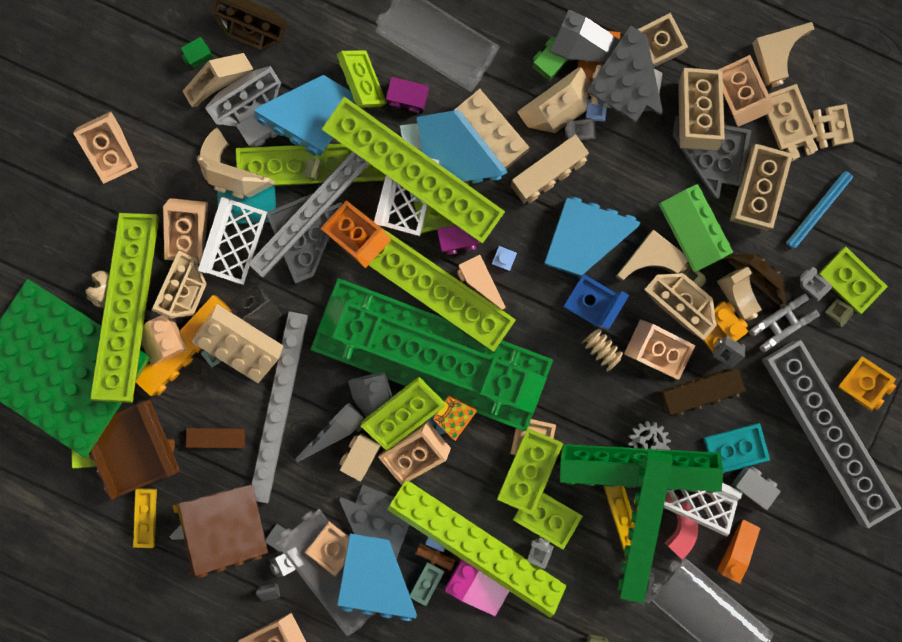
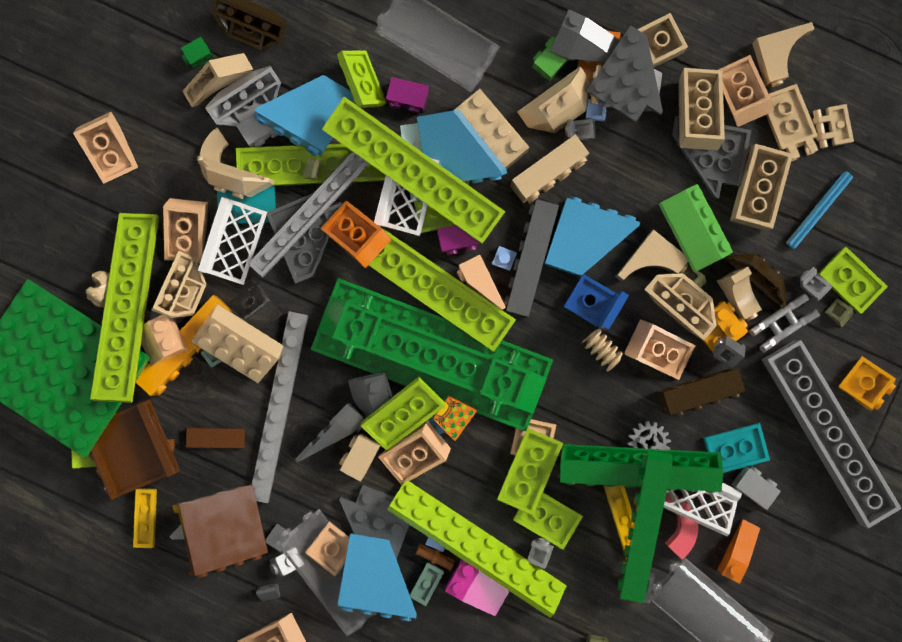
none -> dark grey brick [504,199,559,317]

